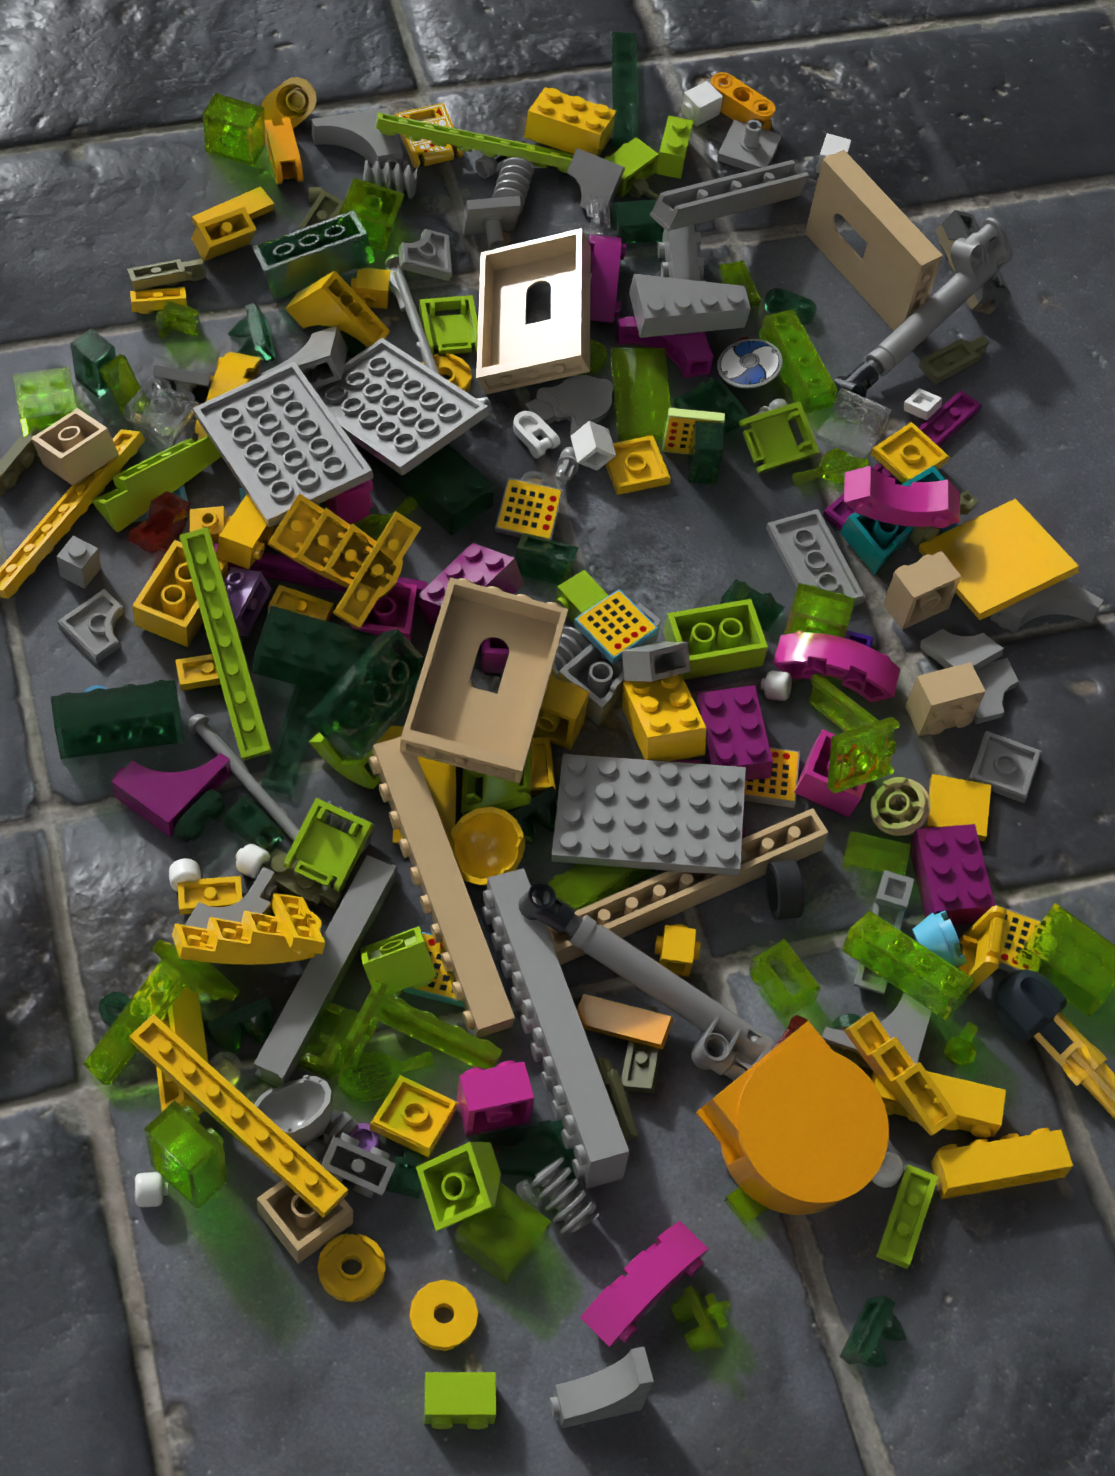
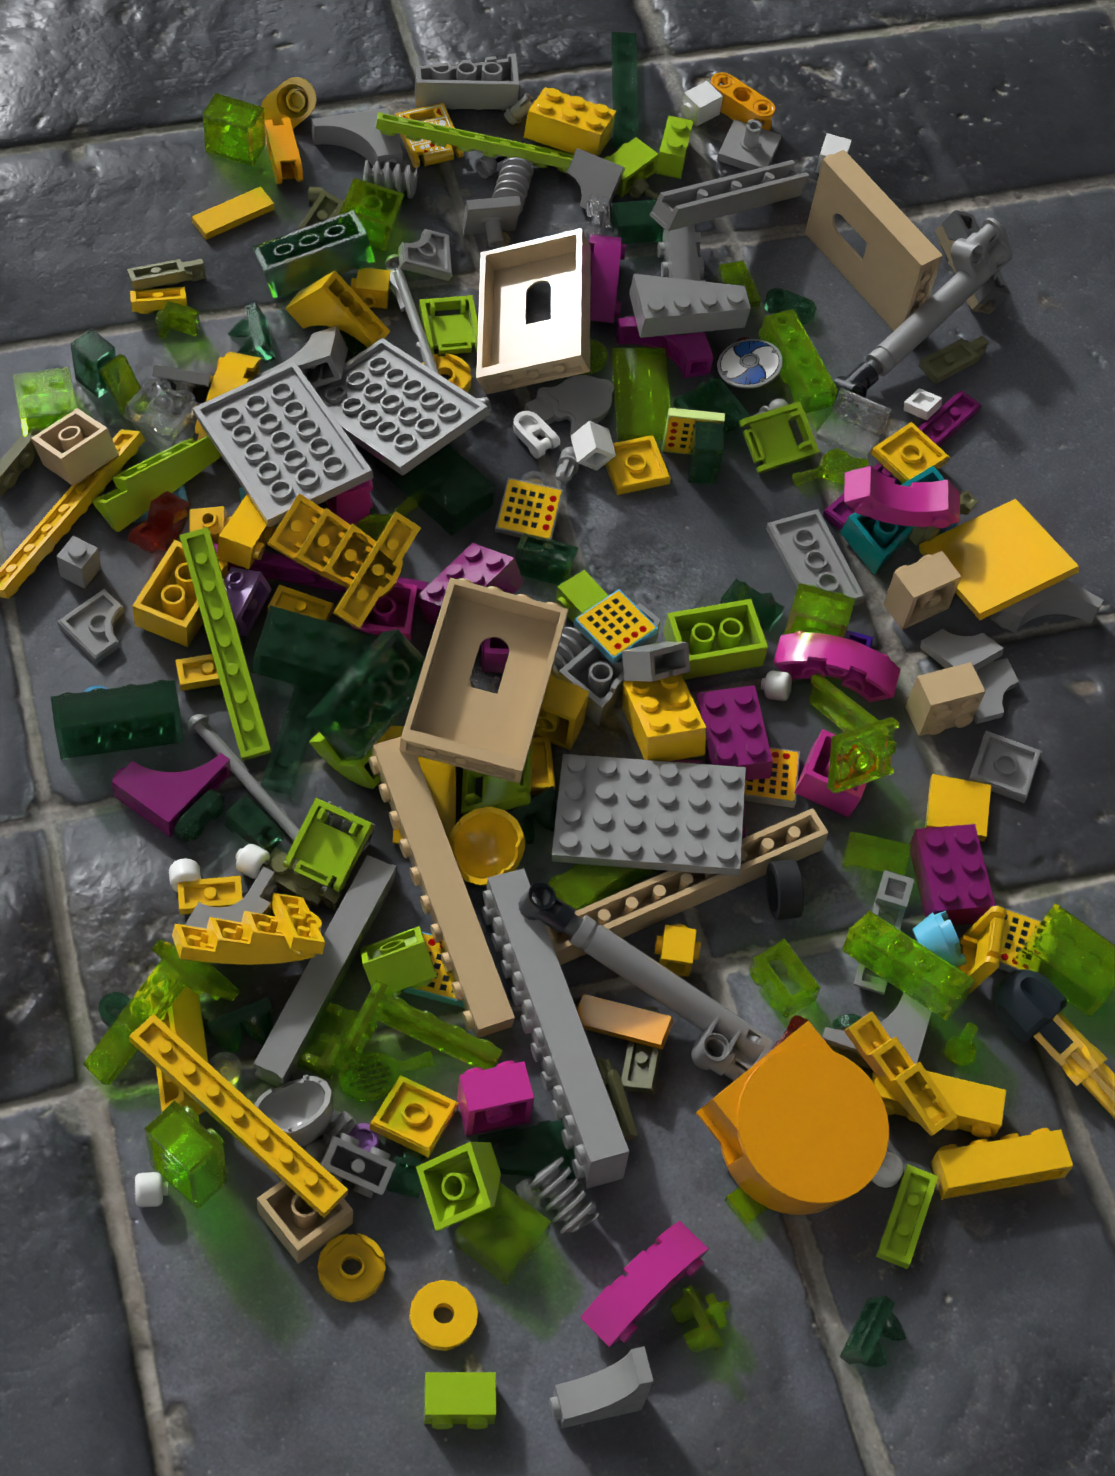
yellow brick [191,207,257,261] -> none
tan cone [870,777,930,836] -> none
none -> light grey wedge [415,53,519,111]
none -> light grey pin [504,93,535,125]

